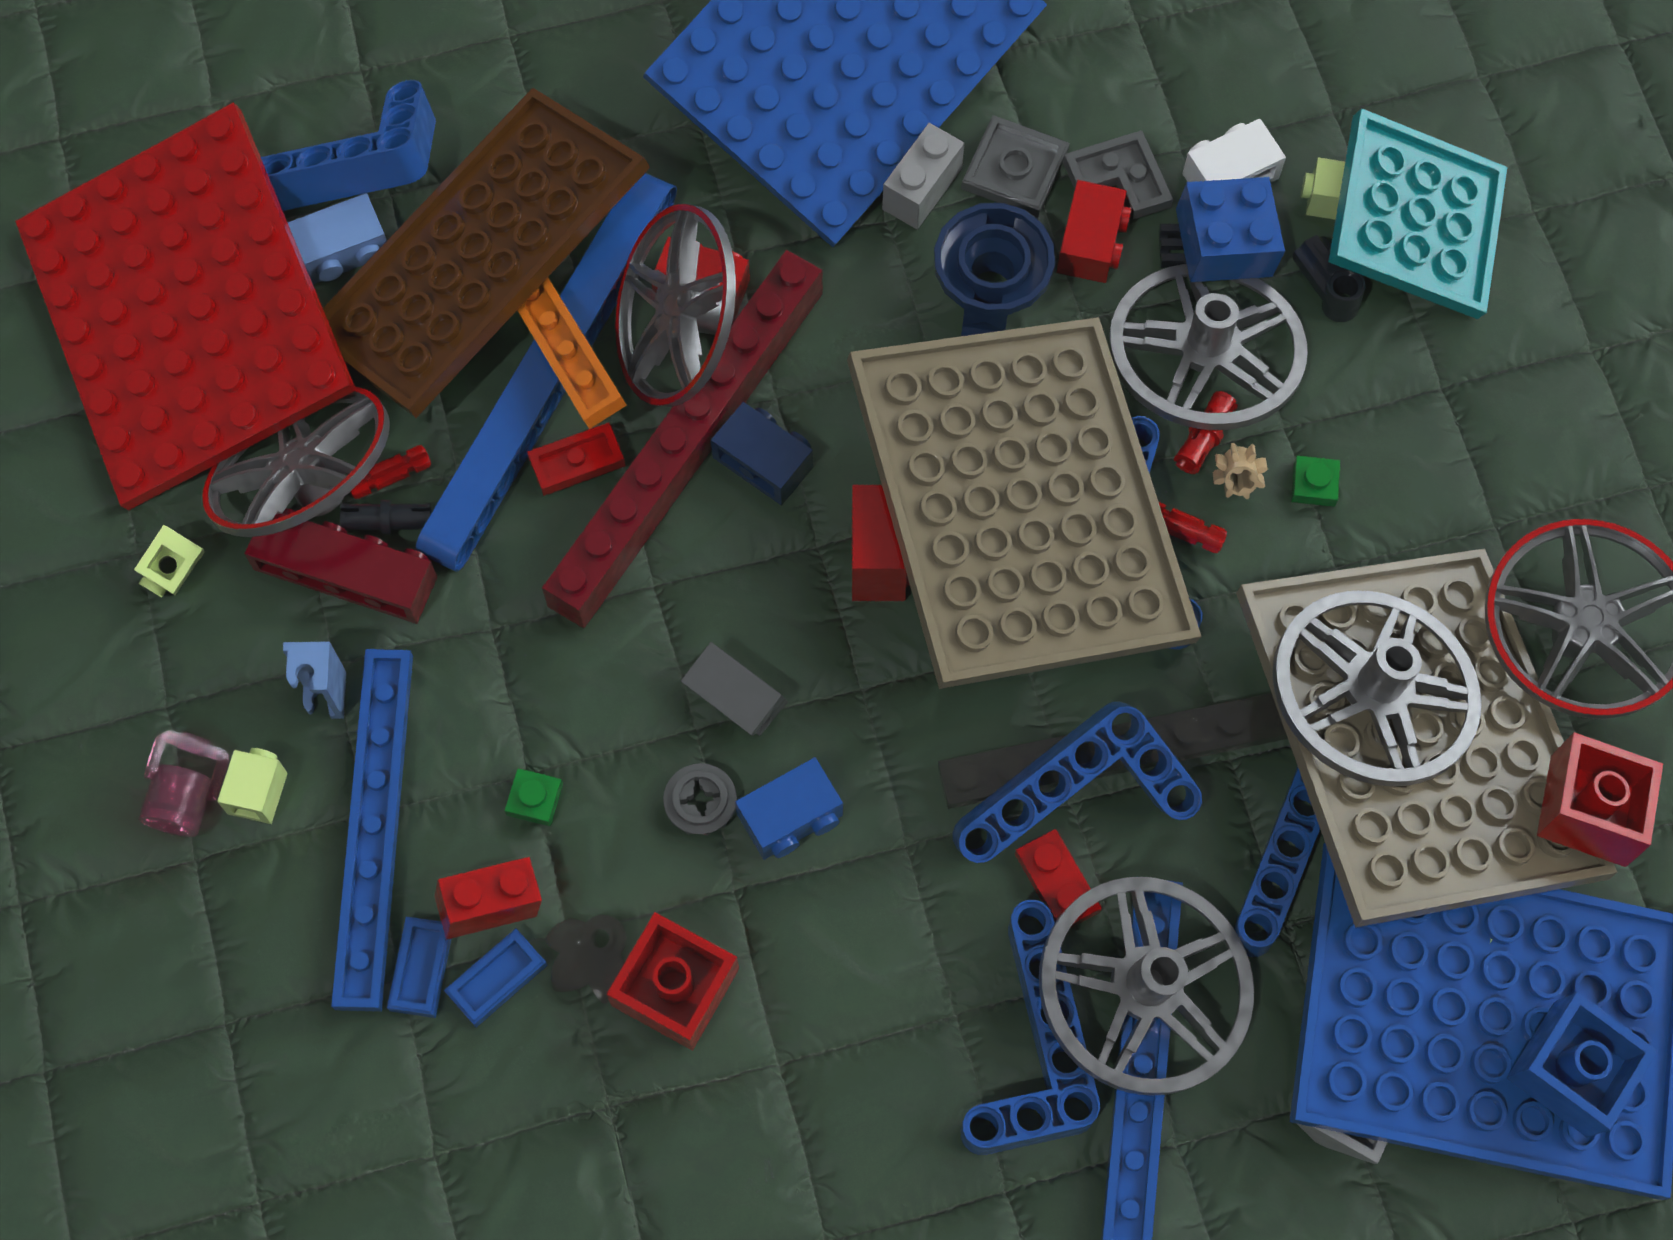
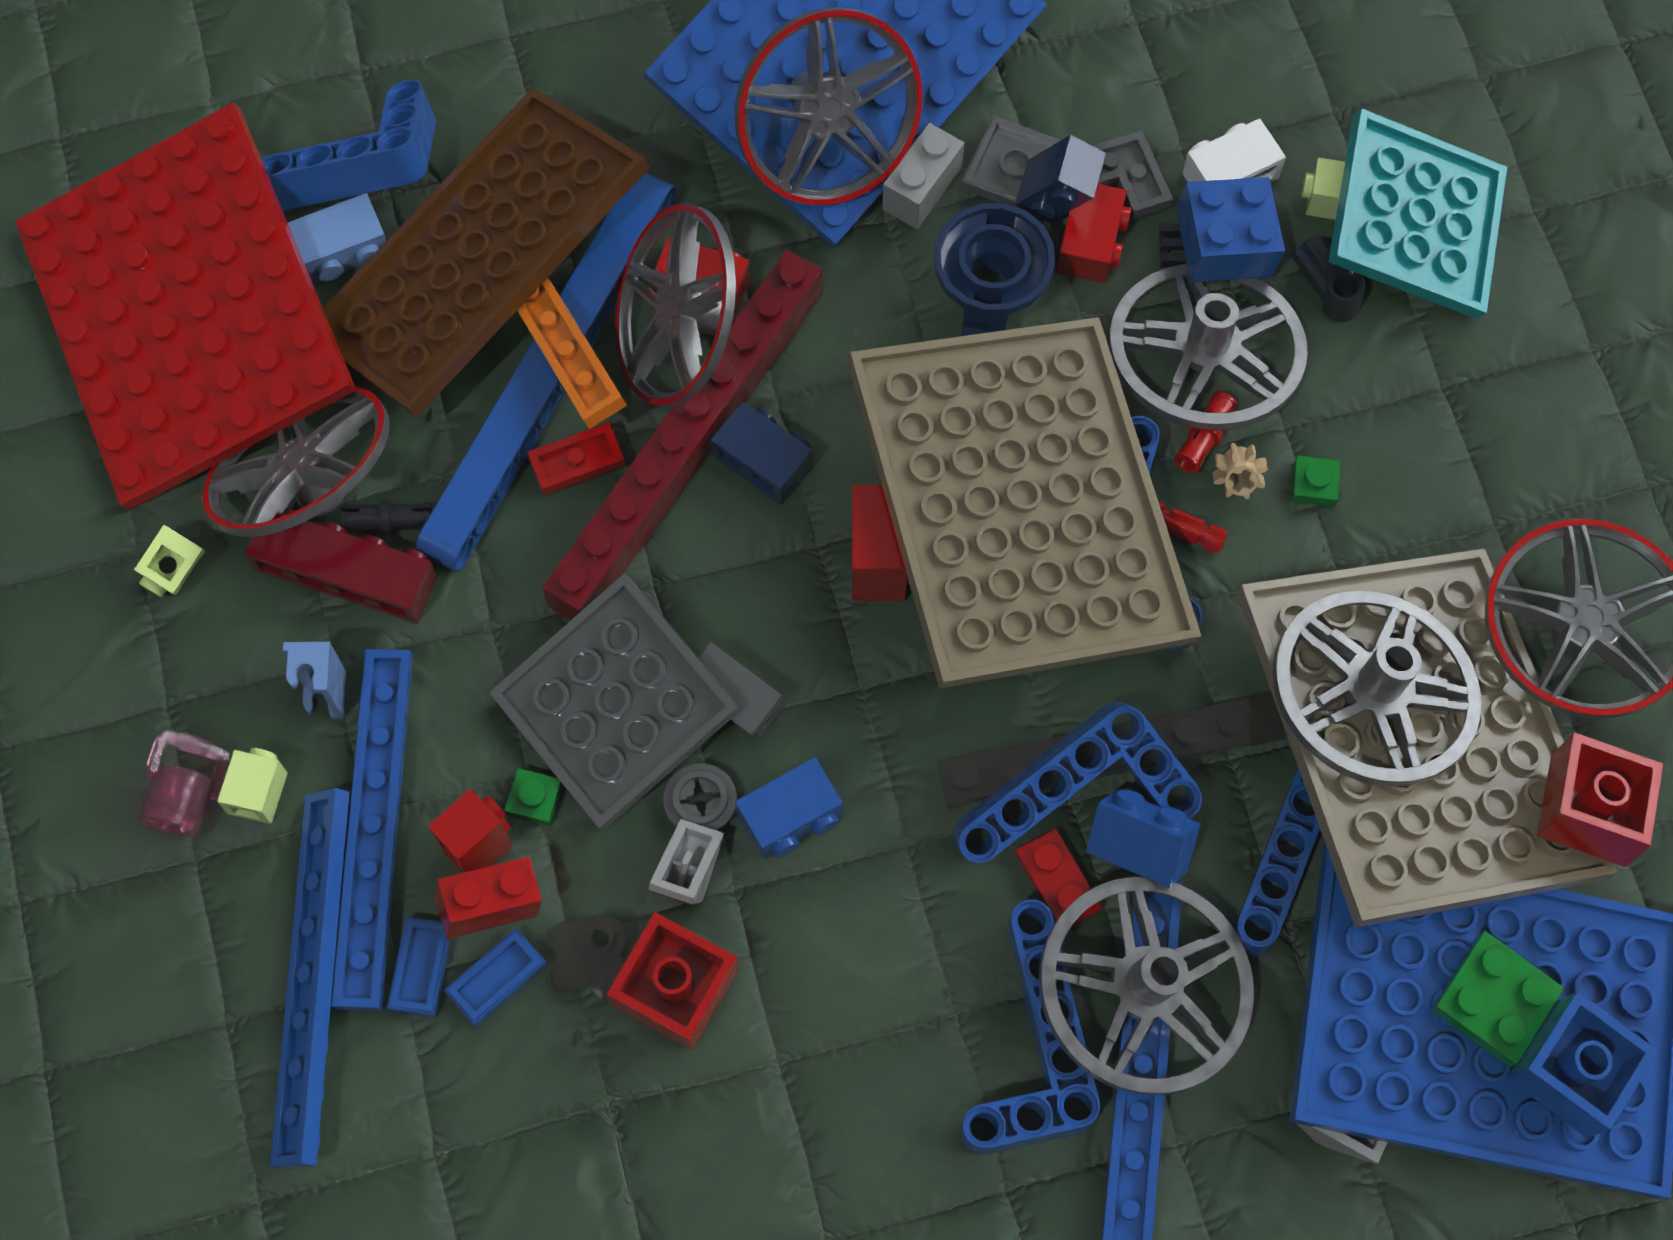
red axle [350,445,431,499] -> none
none -> blue plate [270,788,350,1169]
none -> red brick [428,789,513,873]
none -> dark grey plate [489,573,742,830]
none -> light grey slope [648,819,724,904]
none -> flat silver wheel [735,7,923,205]
none -> dark blue brick [1015,135,1106,222]
none -> blue brick [1086,789,1201,888]
none -> green plate [1430,931,1564,1068]

